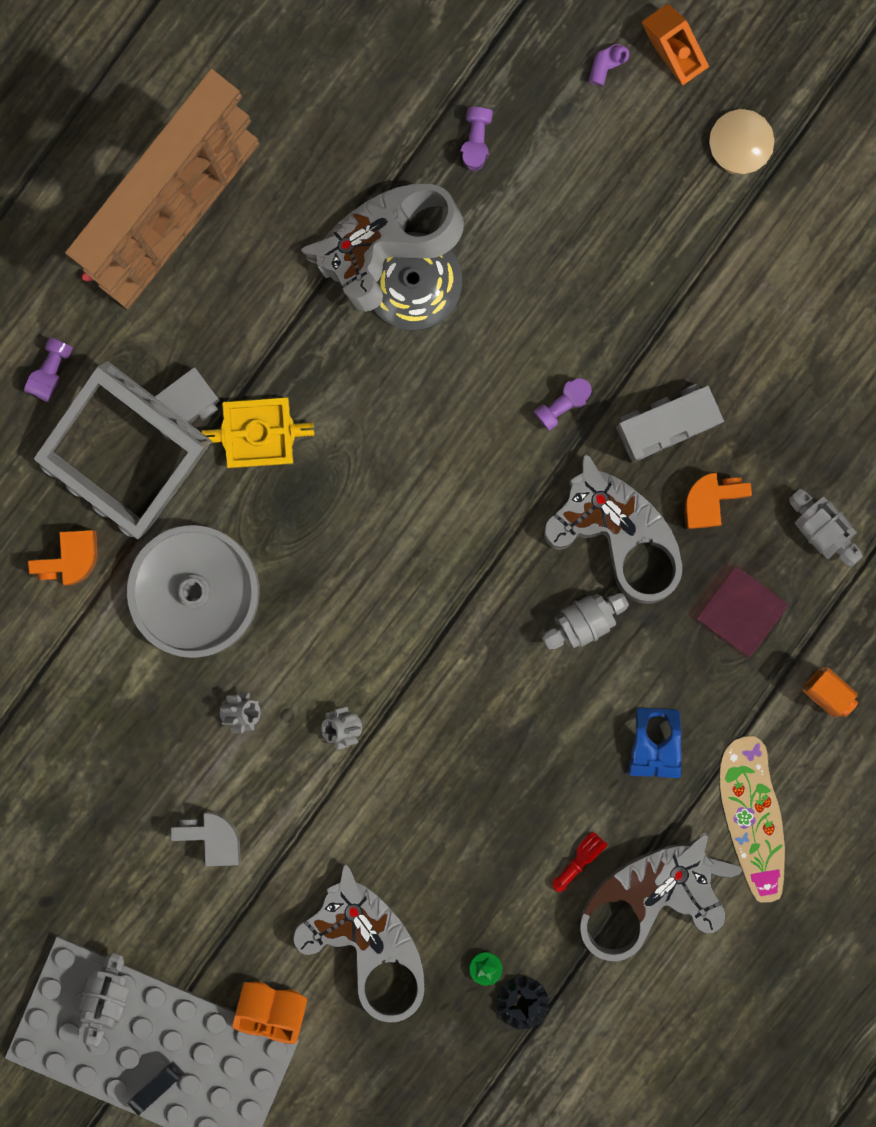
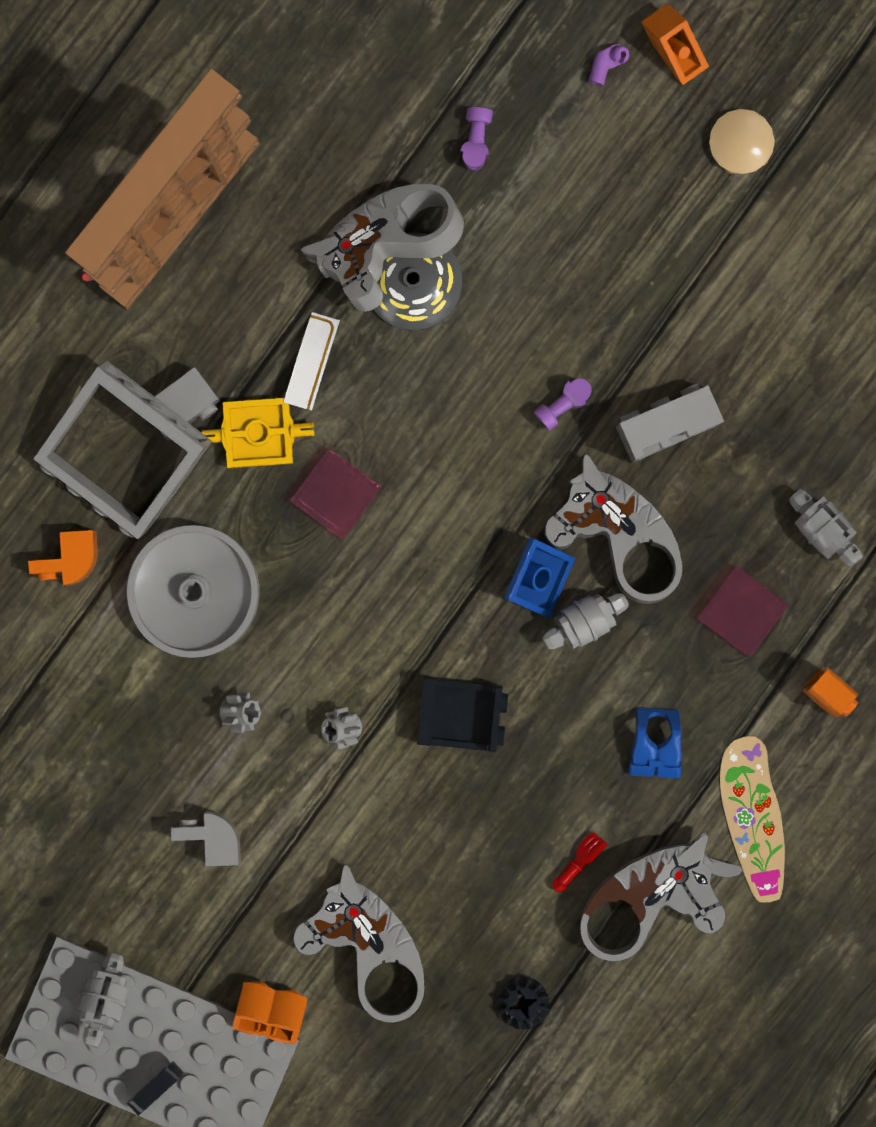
medium lavender leg [24,337,73,402] -> none
green tile [469,951,502,986] -> none
orange brick [684,473,752,529] -> none
none -> white sticker [284,312,340,411]
none -> clear pink tile [290,448,382,540]
none -> black panel [417,678,508,752]
none -> blue slope [503,537,576,618]

